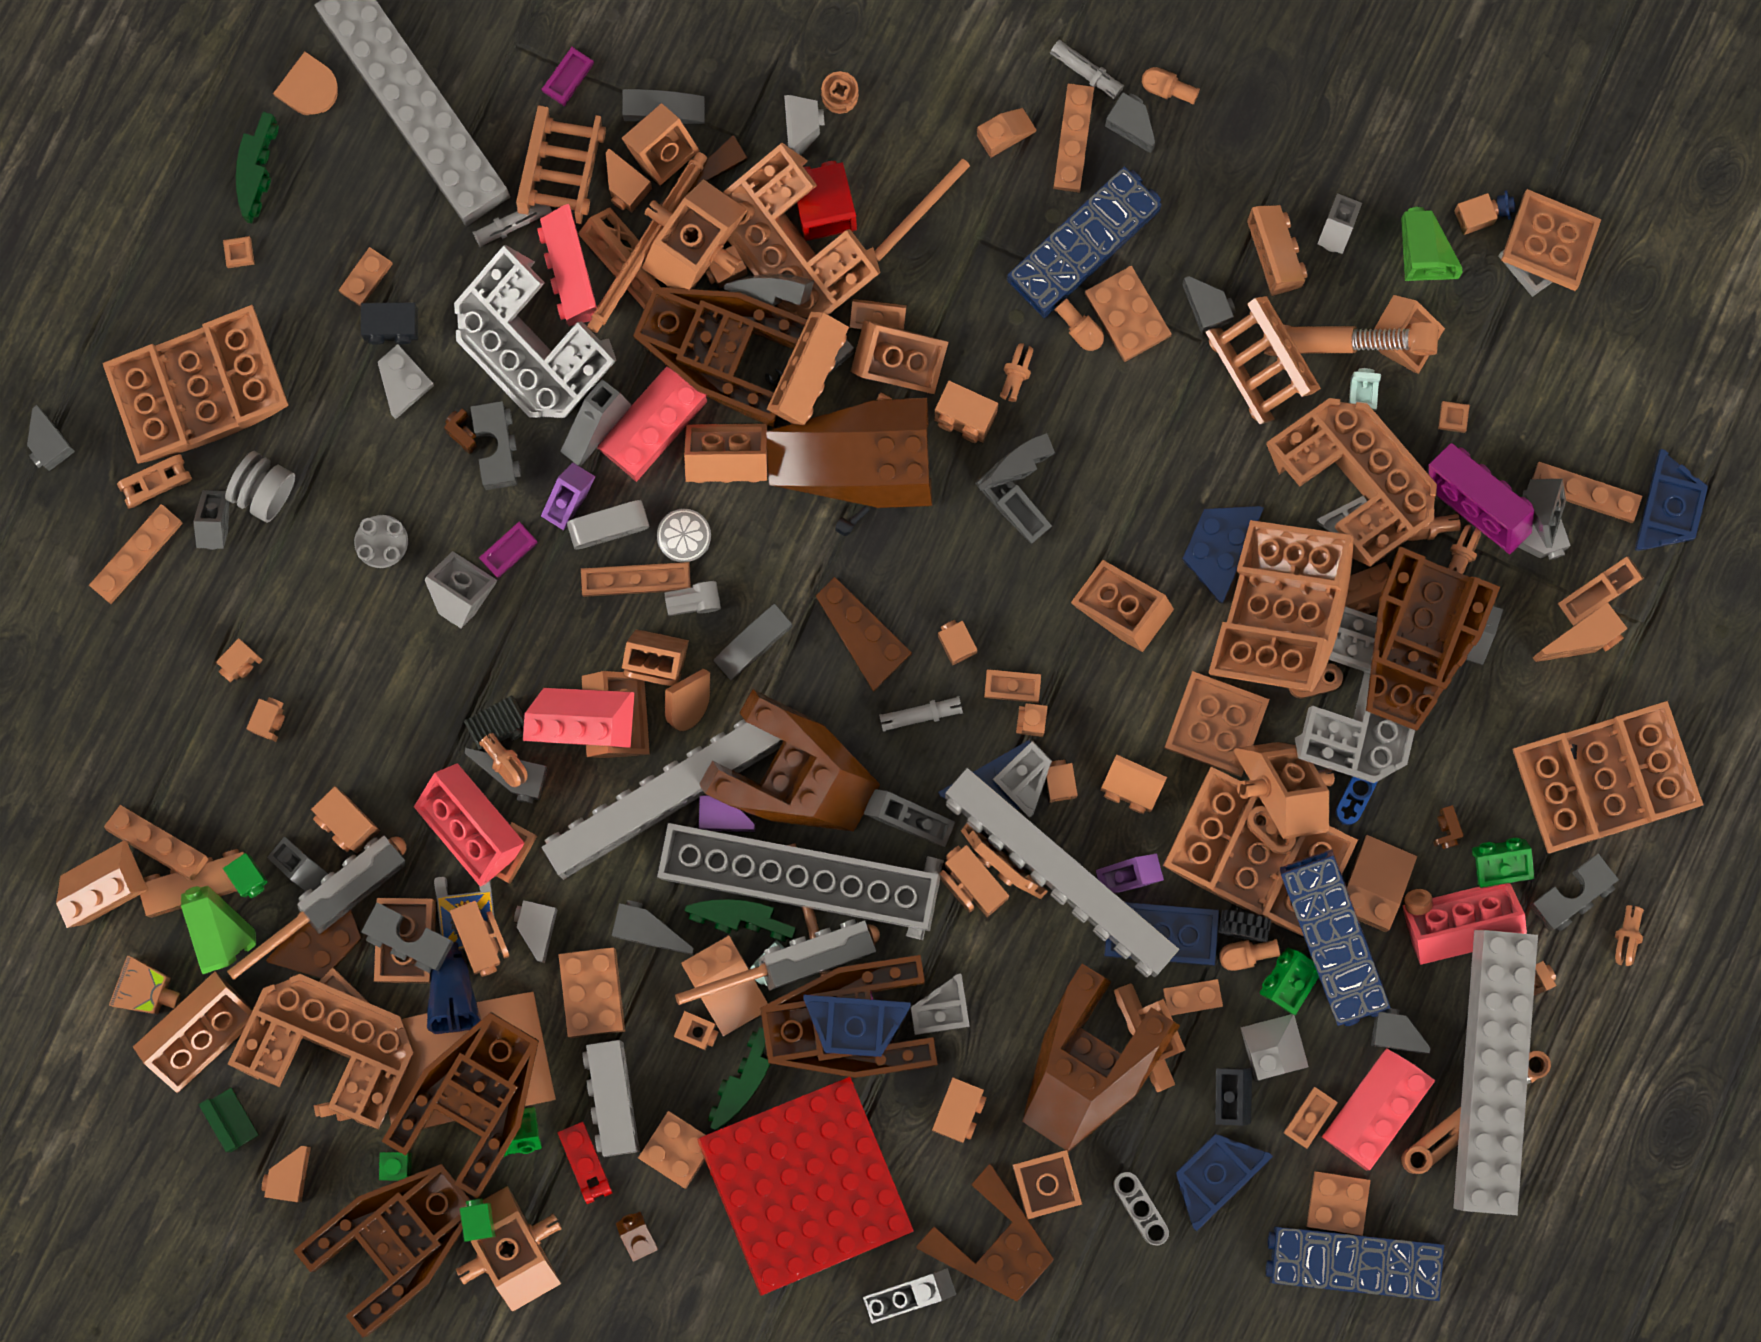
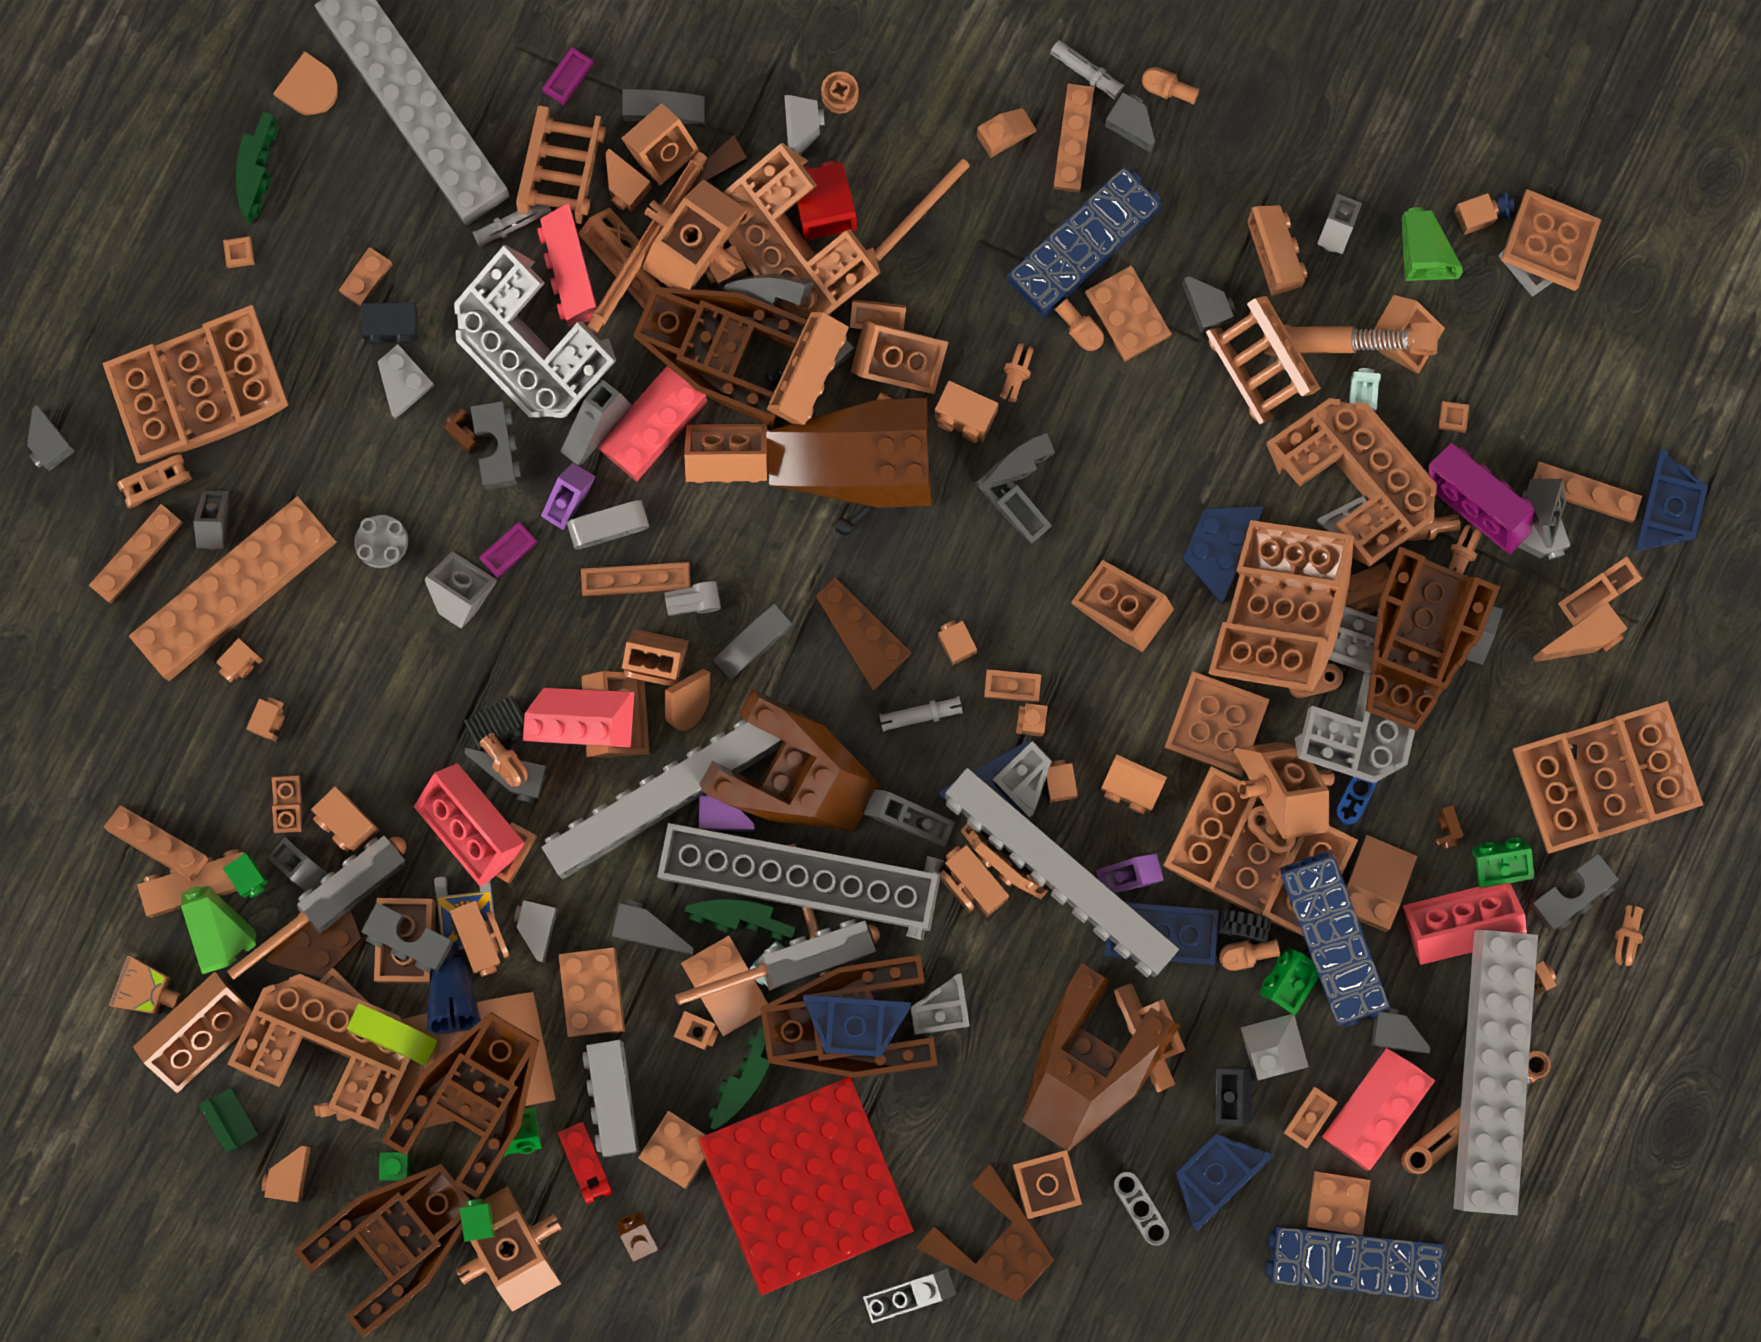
nougat slope [56,840,148,928] -> none
light grey wheel [225,451,295,523] -> none
dish [657,509,711,562] -> none
nougat brick [932,1078,986,1143] -> none
nougat plate [1163,979,1223,1016] -> none
nougat tile [1405,889,1433,915] -> none
none -> nougat brick [129,496,337,681]
none -> nougat slope [272,775,302,833]
none -> lime slope [347,1003,439,1066]

